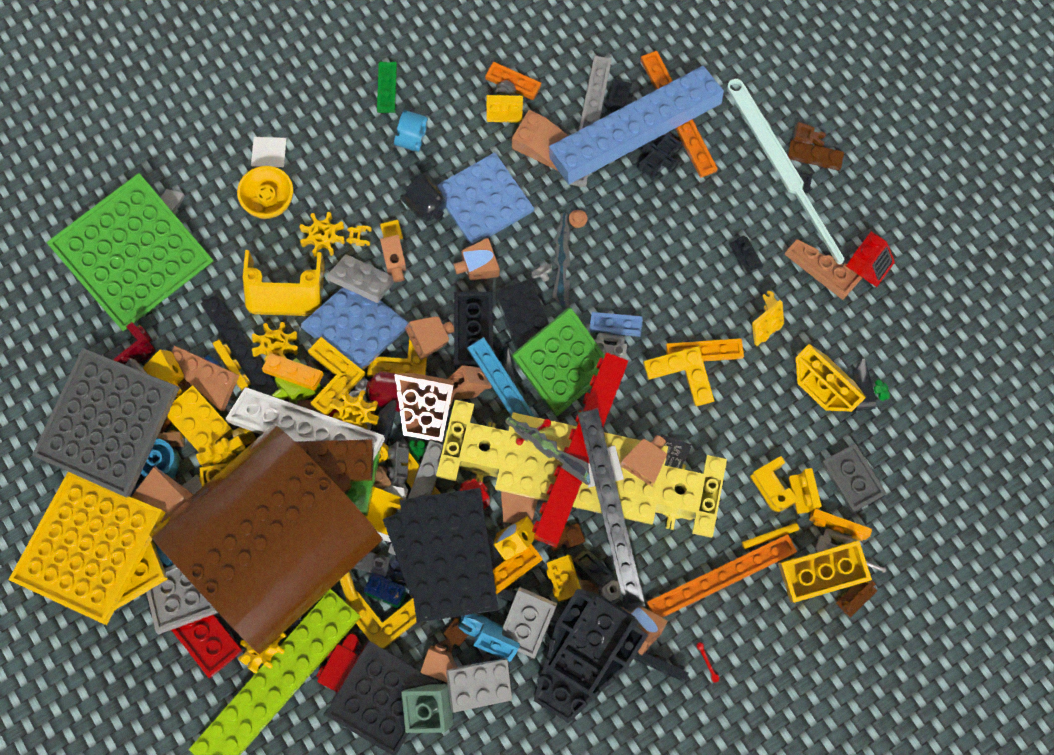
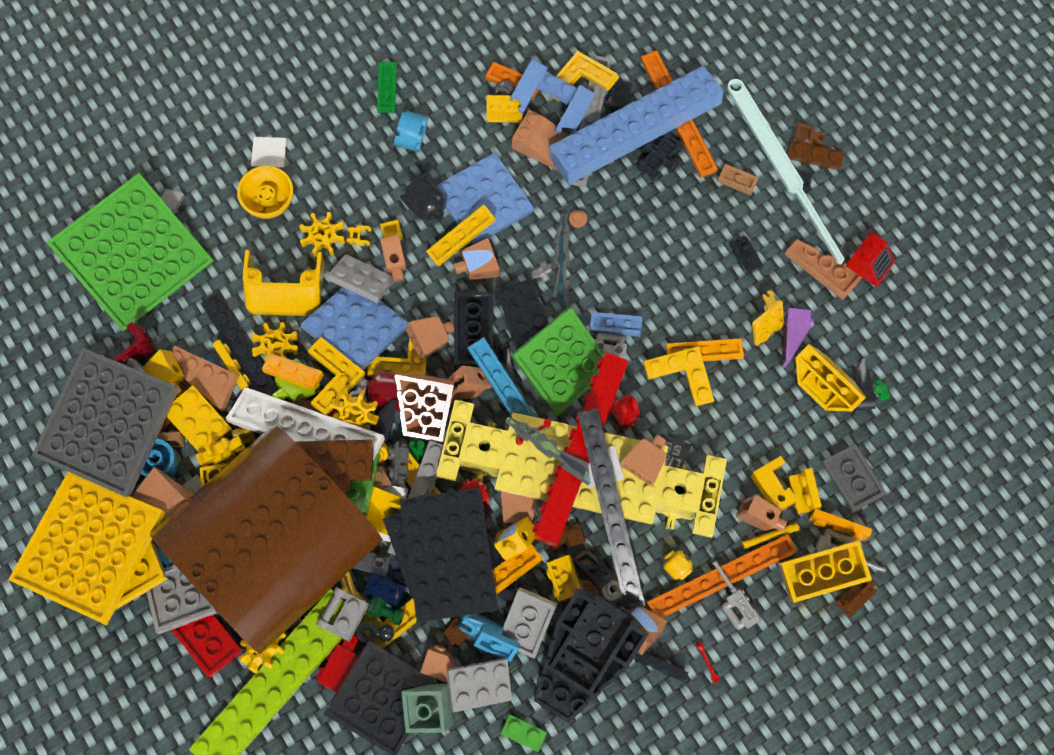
none -> light grey plate [316,587,369,642]
none -> black plate [356,622,395,643]
none -> dark green leg [365,596,405,626]
none -> yellow plate [426,205,496,267]
none -> bright green plate [501,714,547,752]
none -> medium blue wedge [510,59,595,134]
none -> yellow plate [546,51,619,102]
none -> red hinge [609,393,640,431]
none -> yellow head [663,550,693,580]
none -> light grey piece [712,560,761,630]
none -> medium nougat plate [717,164,759,195]
none -> nougat torso [736,495,787,531]
none -> medium lavender slope [782,308,814,368]

